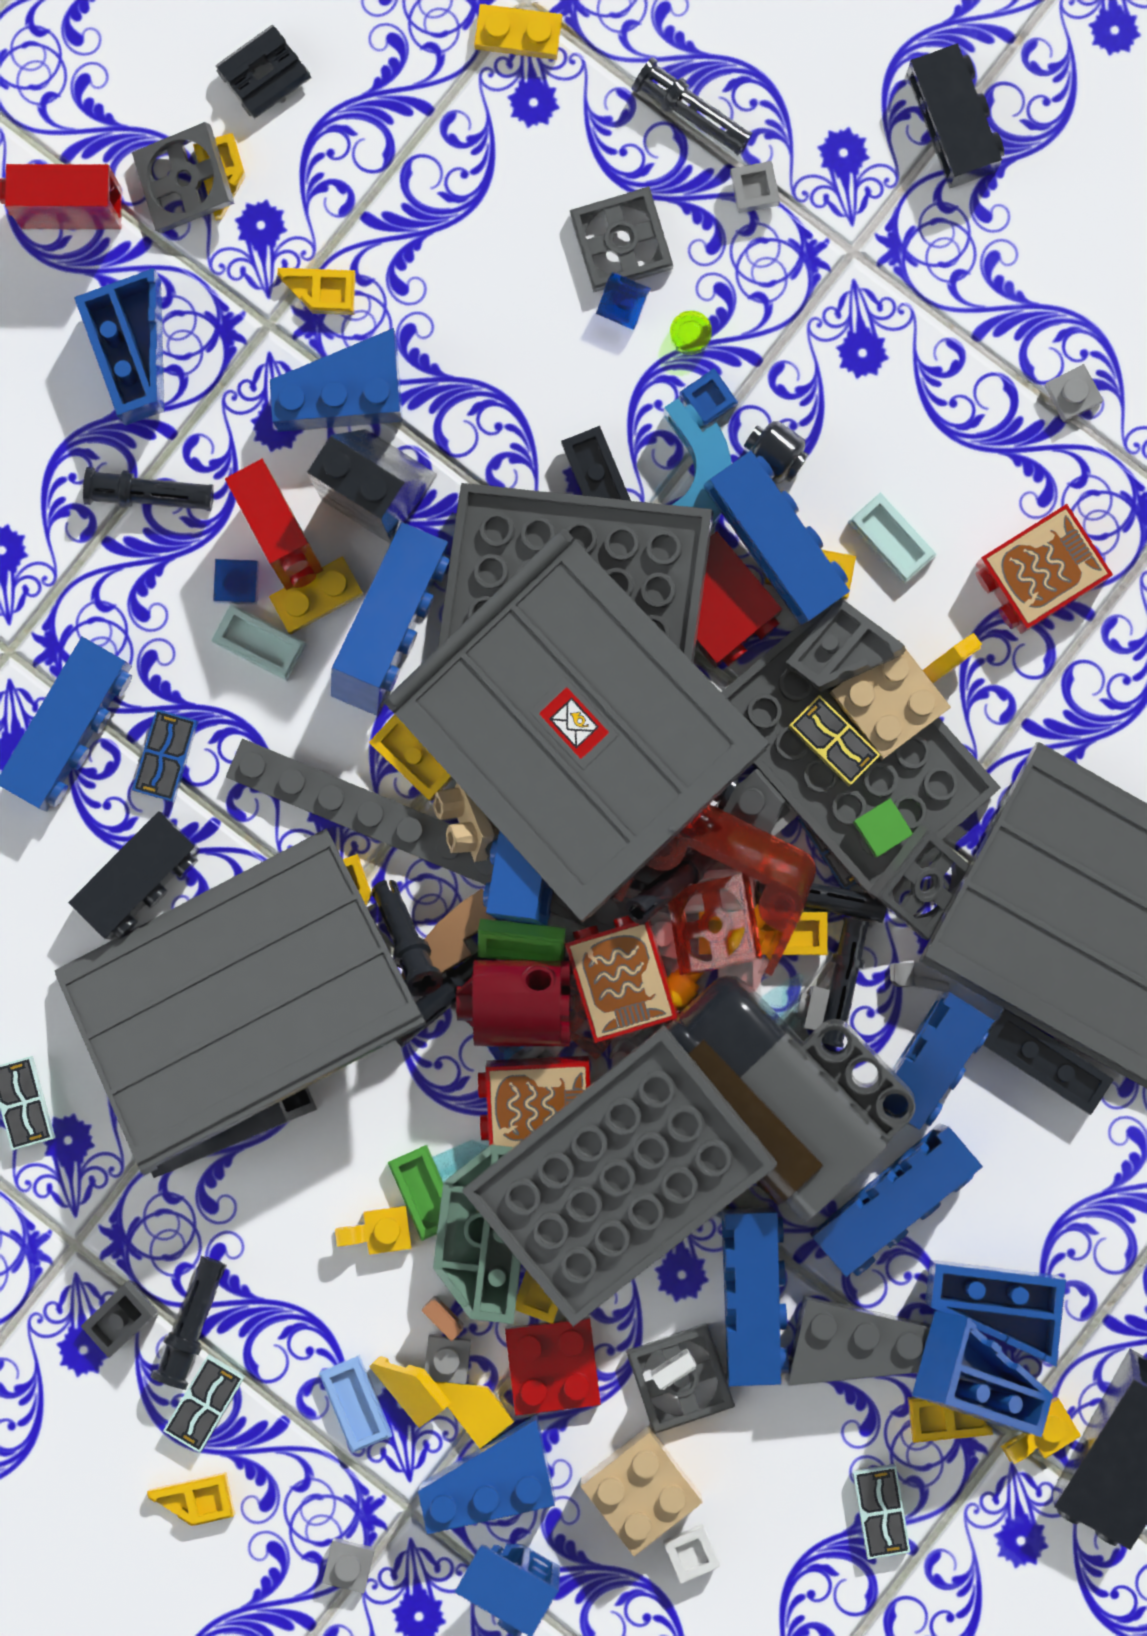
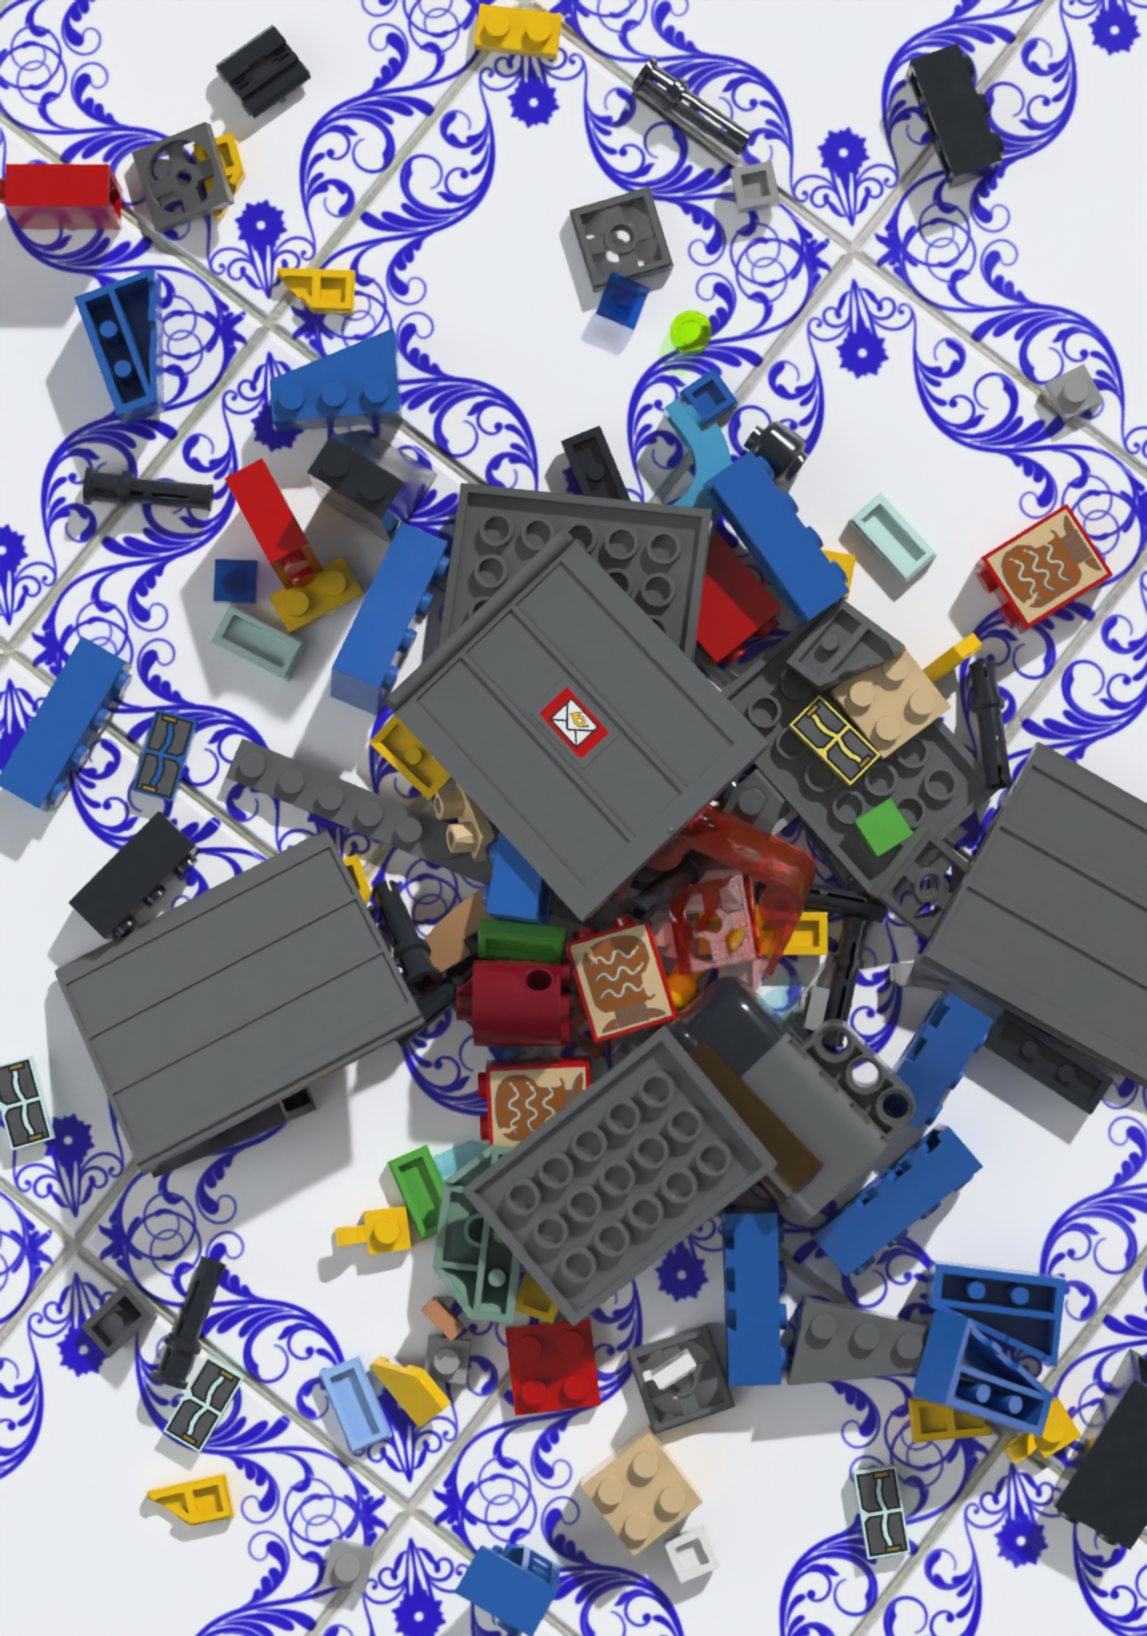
blue wedge [418,1413,556,1535] -> none
yellow tile [434,1381,514,1449] -> none
none -> black pin [968,660,1013,790]

